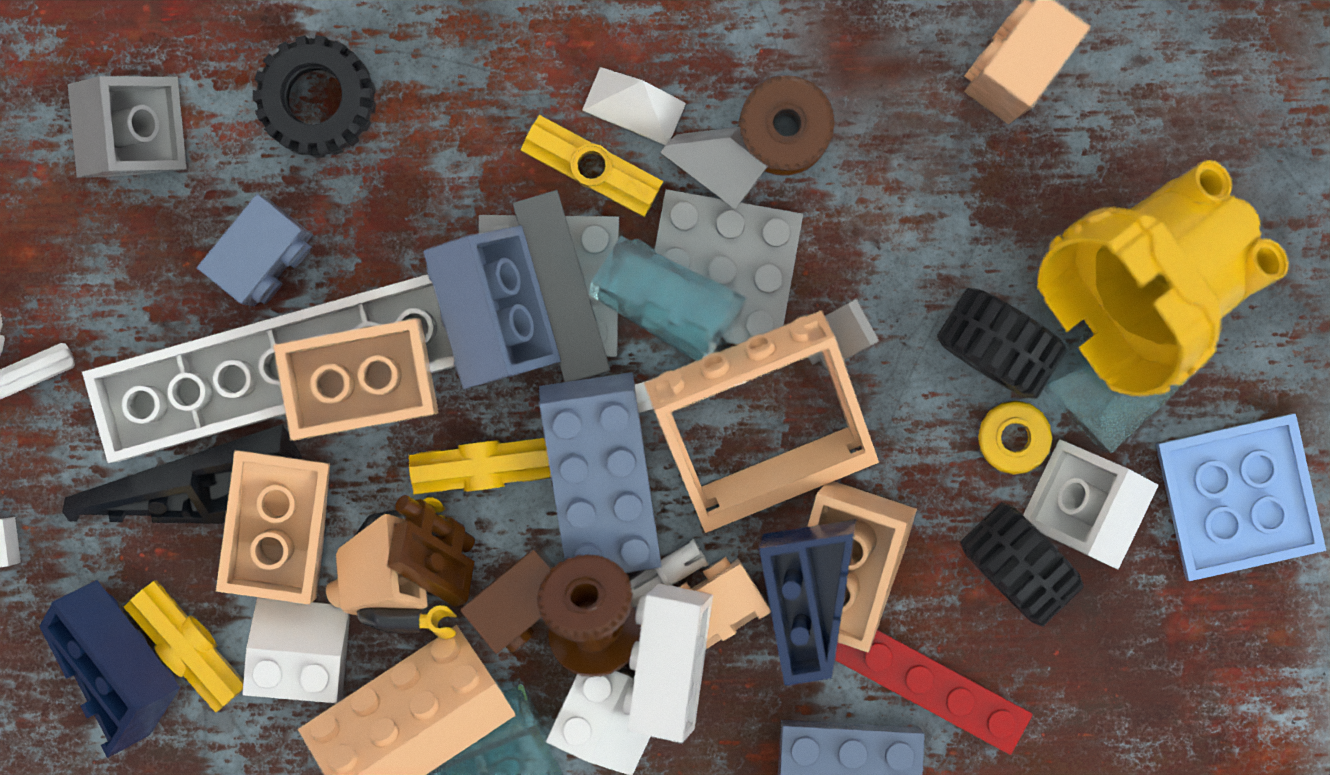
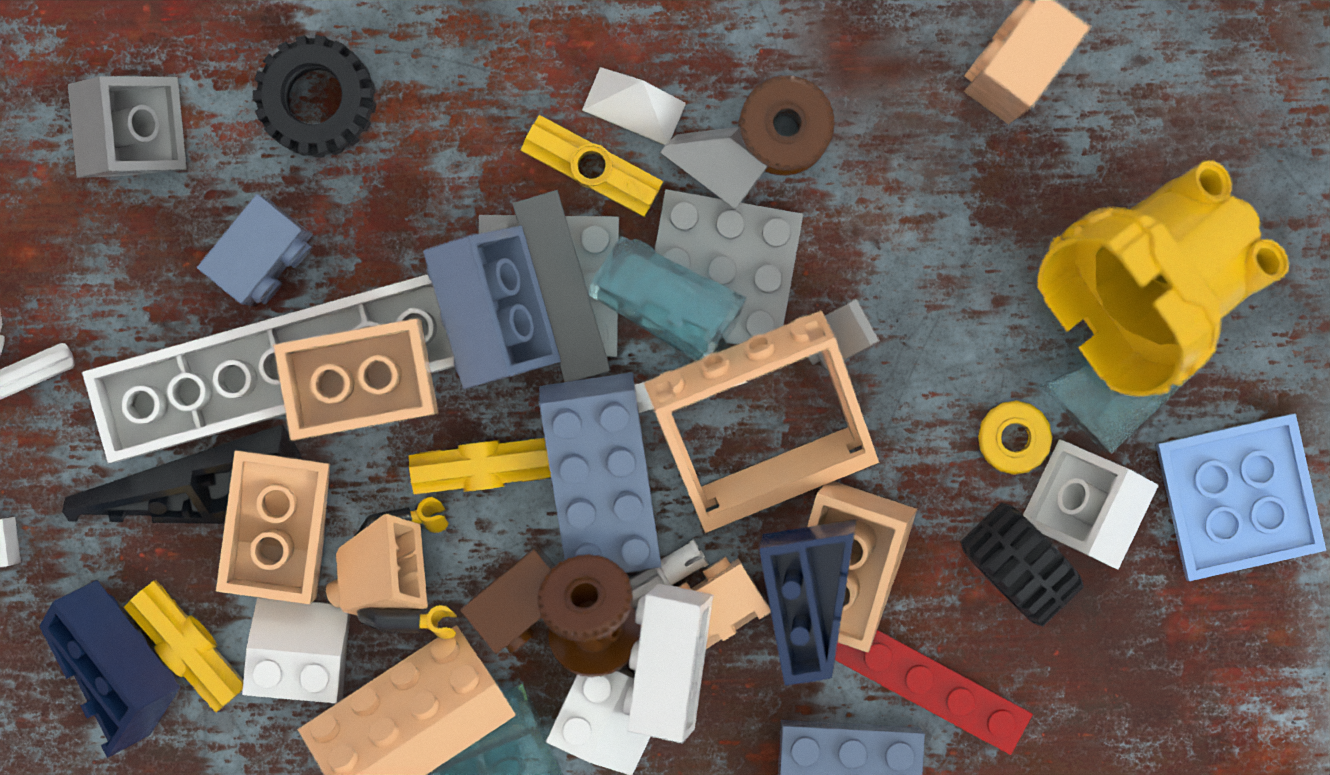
reddish brown plate [387,495,475,607] -> none
black tyre [937,288,1067,399] -> none

